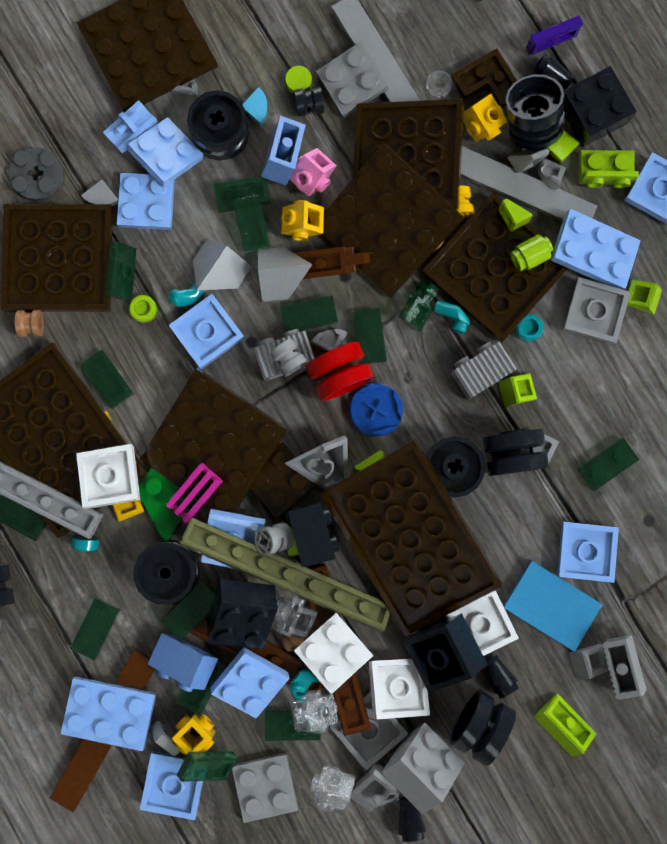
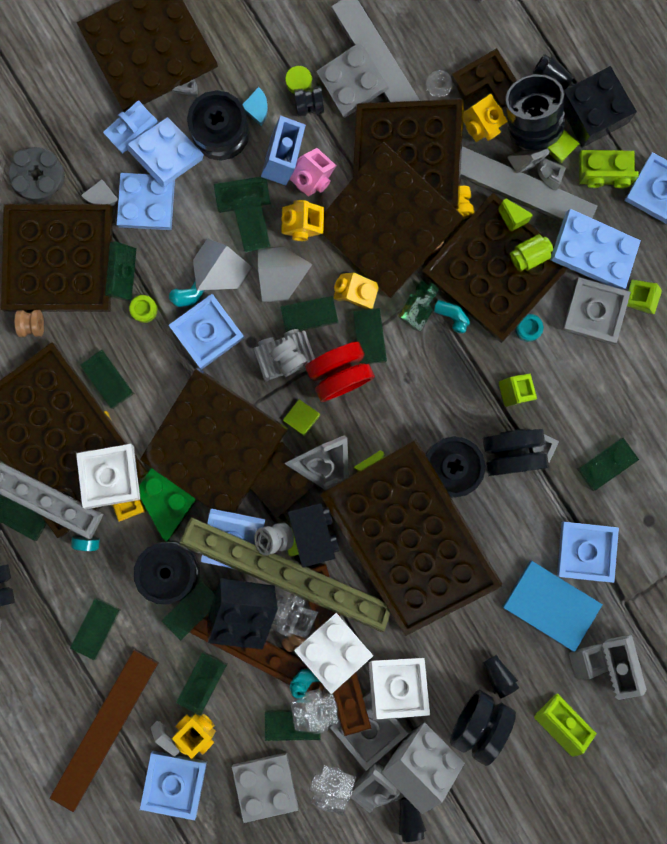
light blue plate [61,676,157,751] -> none
medium blue brick [148,633,218,692] -> none
dark pink tile [166,463,223,523] -> none
clear green tile [177,751,238,782] -> none
light blue plate [210,647,290,718] -> none
reddish brown hinge [295,246,370,279] -> none
light grey tile [311,329,348,352] -> none
blue tile [349,383,403,437] -> none
black brick [403,613,488,693] -> none
white plate [446,591,519,656] -> none
light grey brick [451,342,517,400] -> none
dark purple tile [526,15,583,56] -> none
none -> lime slope [283,399,320,437]
none -> yellow bracket [333,272,379,309]

